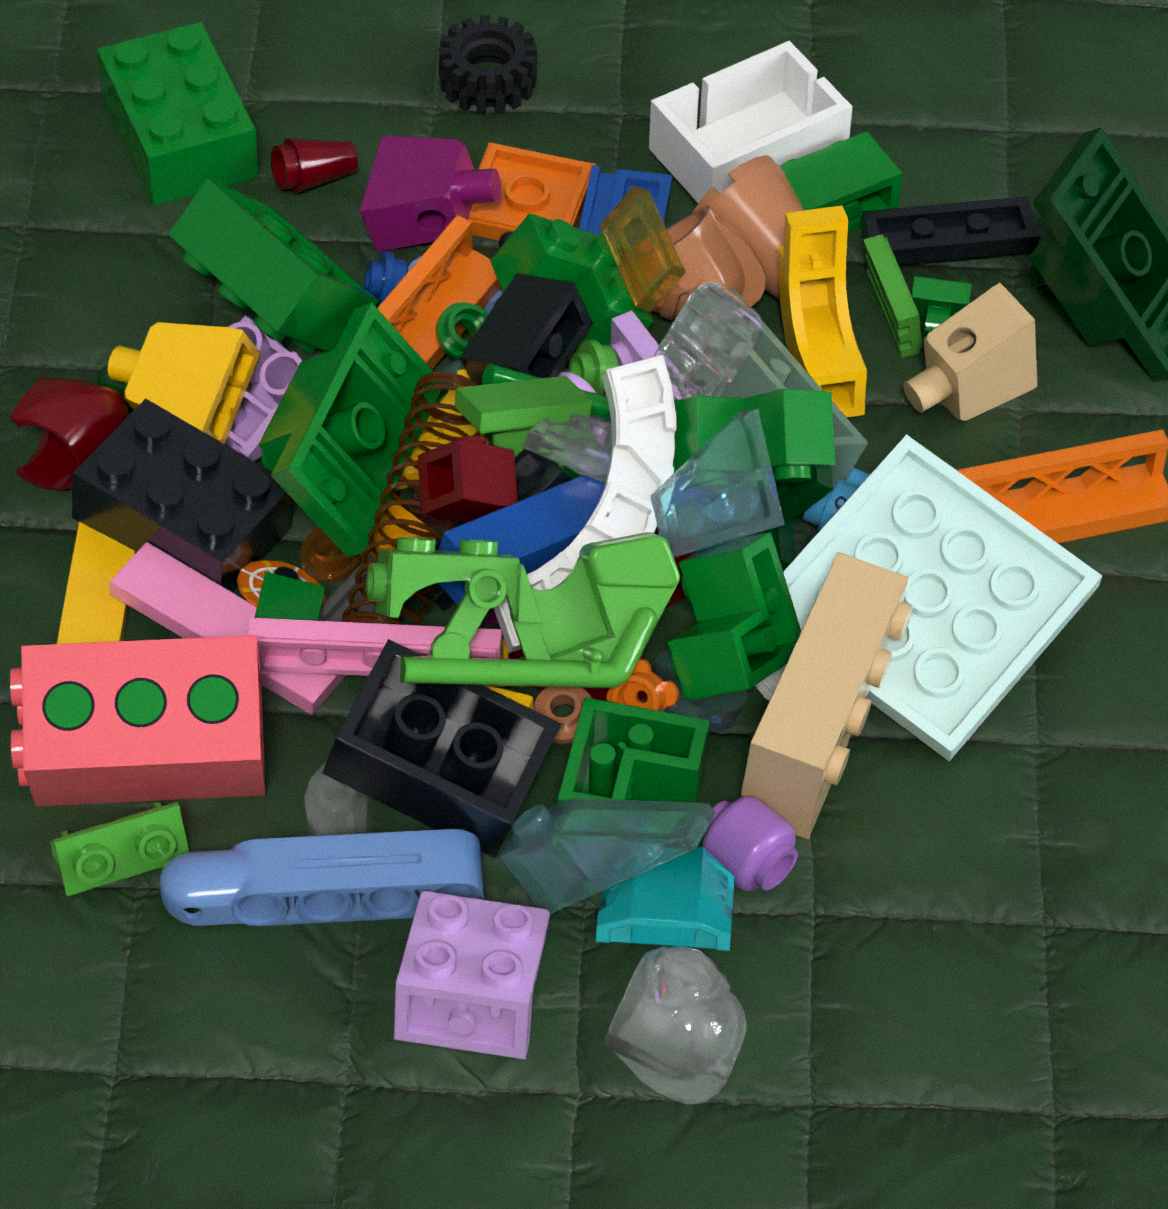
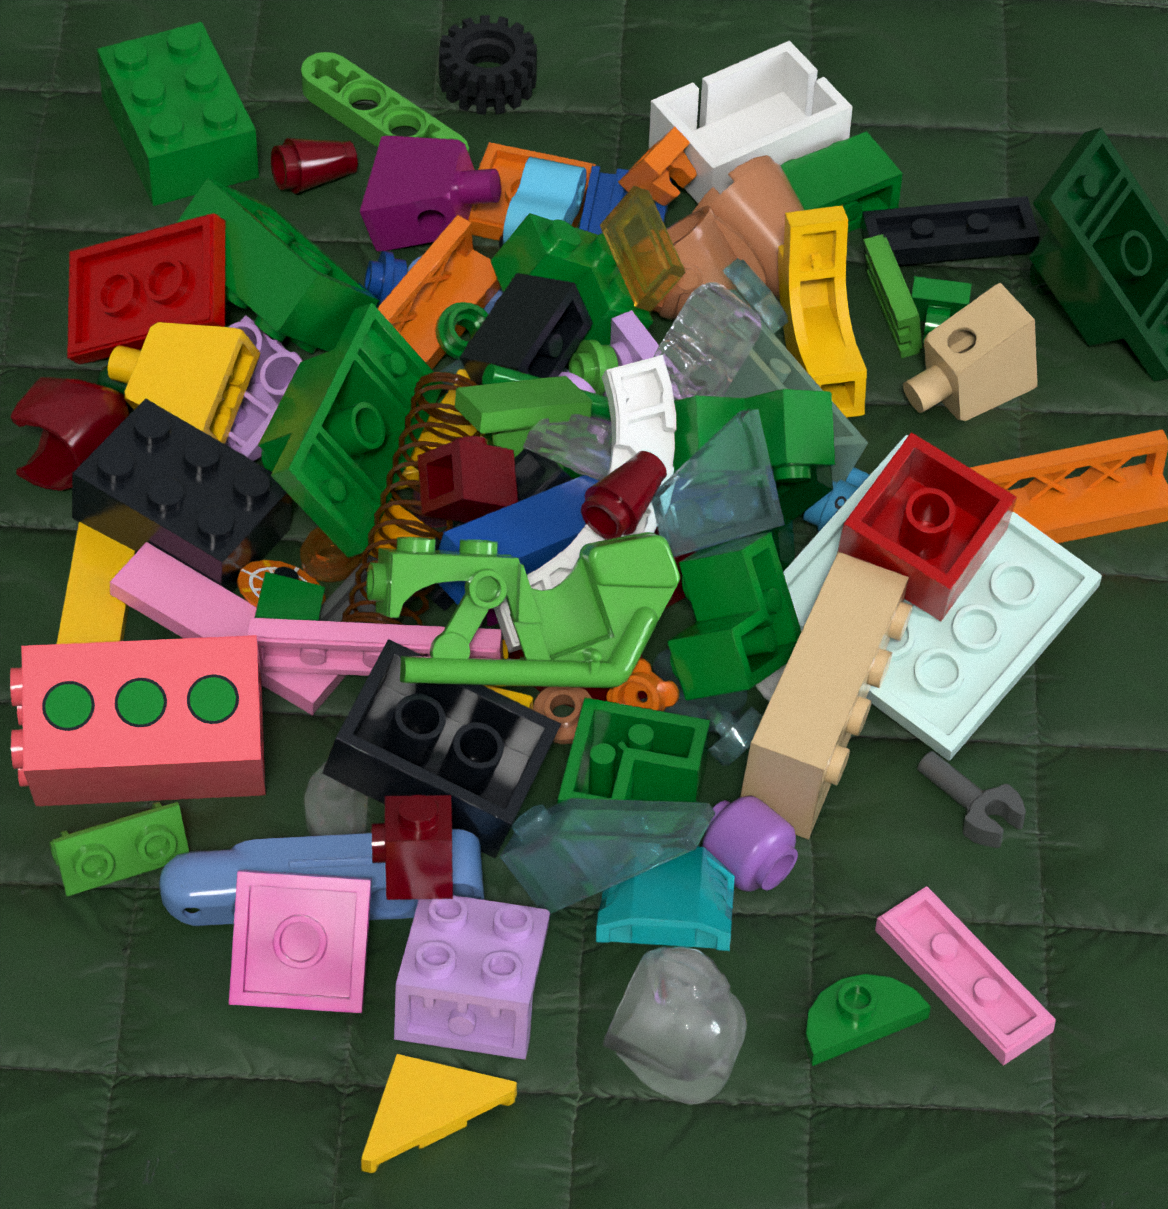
none -> red tile [67,213,225,365]
none -> plate [229,869,372,1013]
none -> bright green beam [301,52,469,153]
none -> yellow tile [361,1054,517,1173]
none -> dark red brick [372,795,453,900]
none -> medium azure axle [503,156,587,244]
none -> dark red cone [581,451,667,539]
none -> orange tile [618,126,697,206]
none -> clear light blue tile [704,703,762,766]
none -> clear light blue tile [722,258,789,333]
none -> green plate [804,974,931,1066]
none -> red brick [837,432,1017,621]
none -> bright pink tile [875,886,1056,1066]
none -> dark grey bar [917,751,1026,848]

